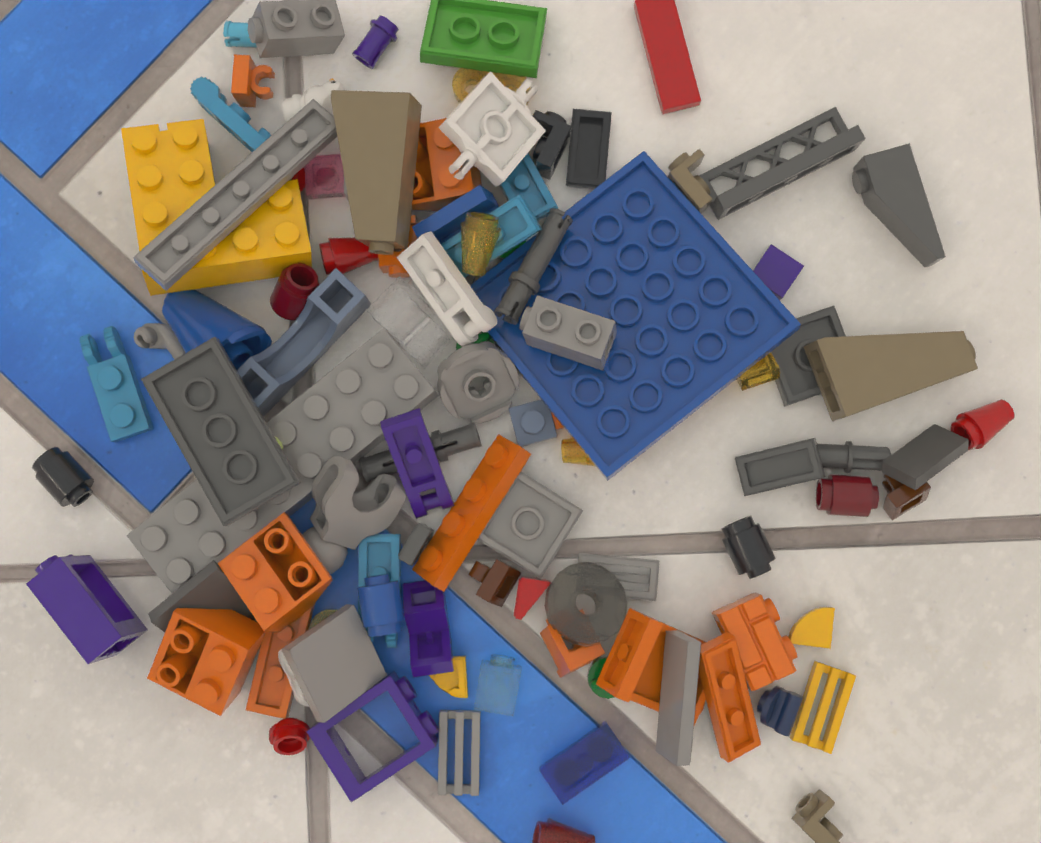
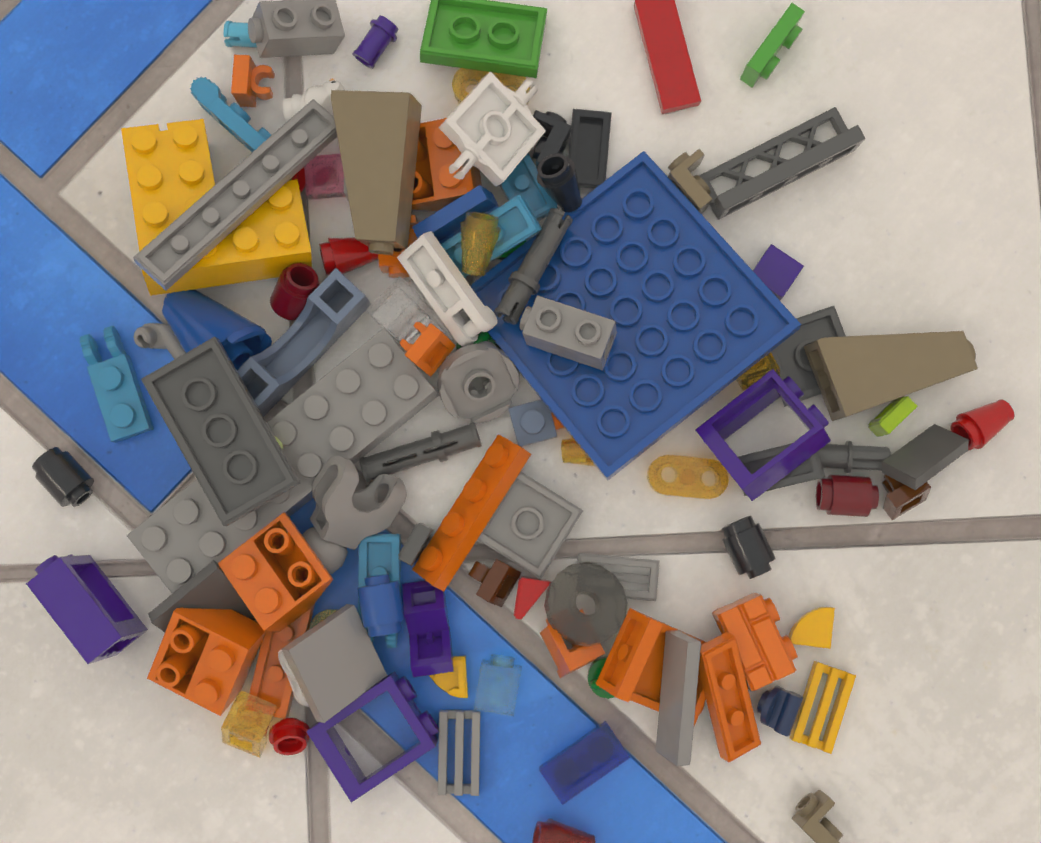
dark purple plate [380,408,454,519] -> none
dark grey slope [852,143,946,267] -> none
none -> clear yellow bracket [221,691,277,758]
none -> orange tile [400,322,456,377]
none -> black cone [537,153,582,212]
none -> clear yellow plate [647,455,729,499]
none -> dark purple window [695,369,831,501]
none -> bright green plate [740,3,805,88]
none -> lime tile [868,396,918,437]

